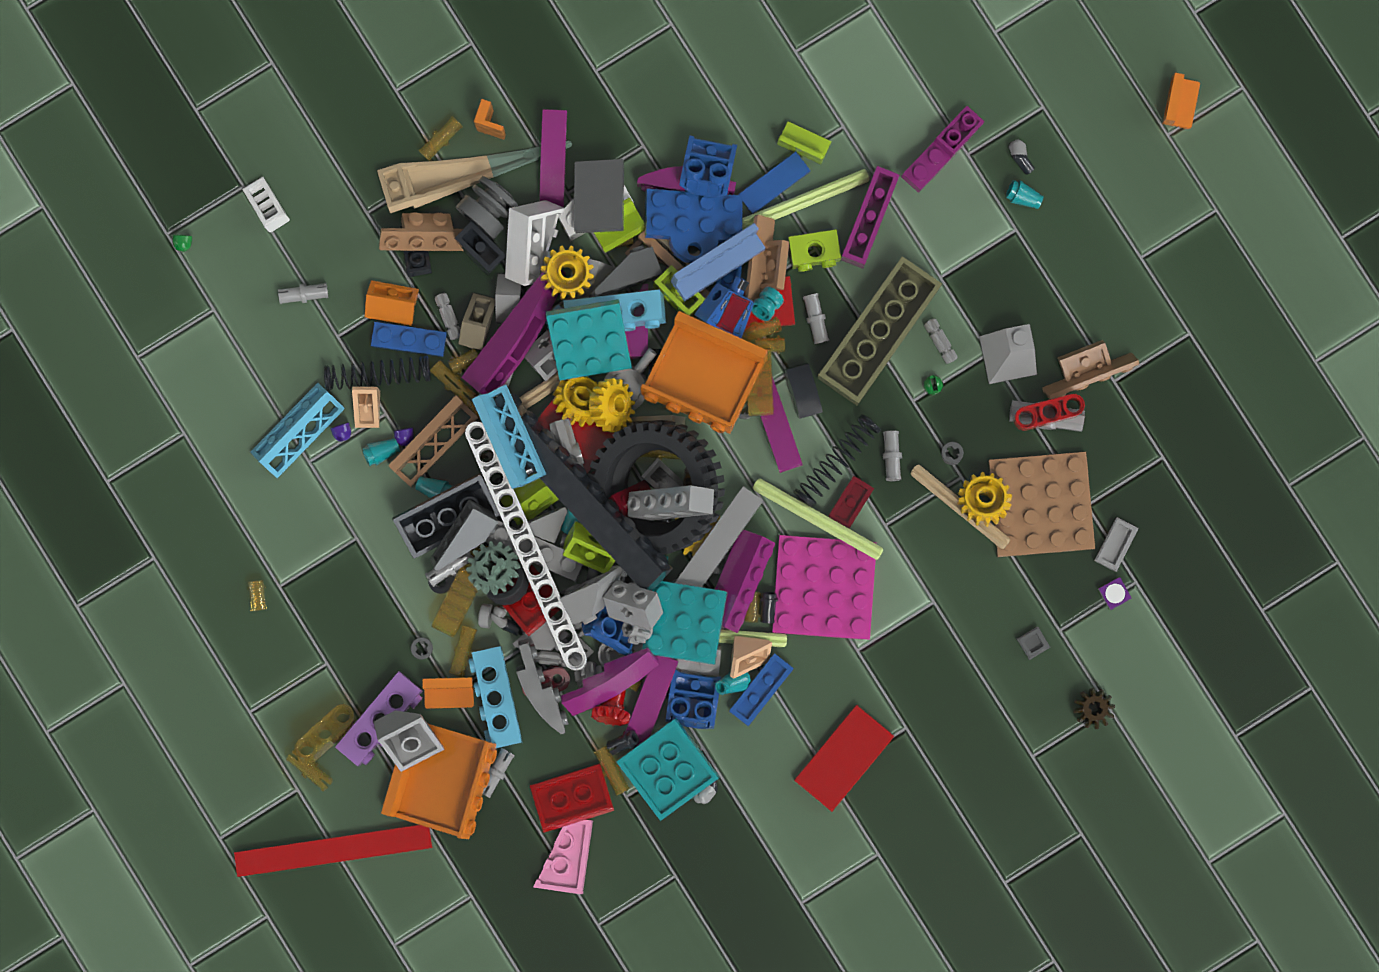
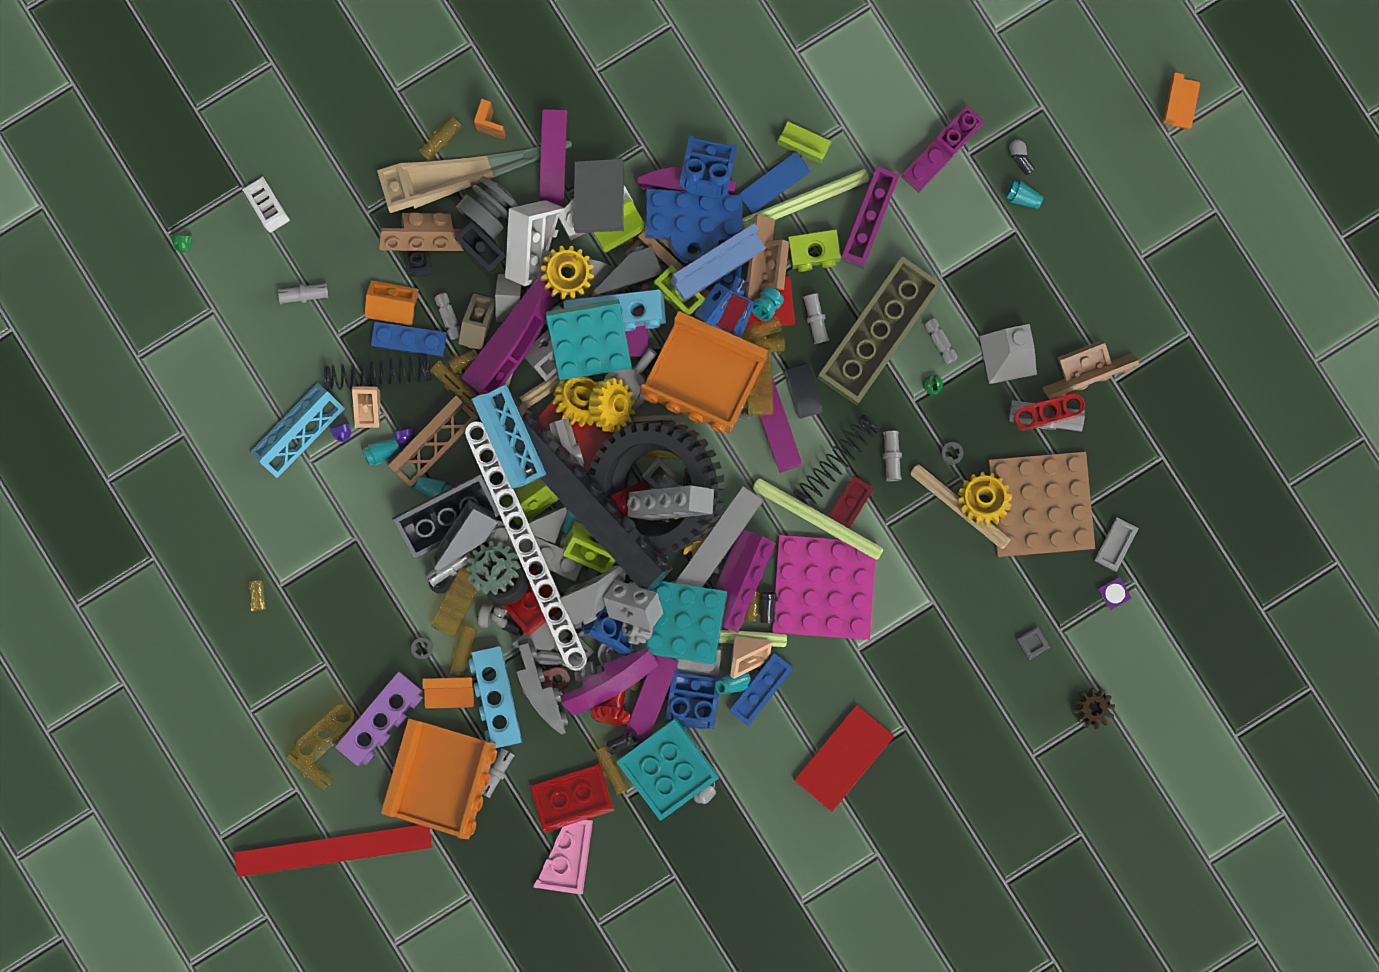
light grey slope [374,710,444,772] -> none

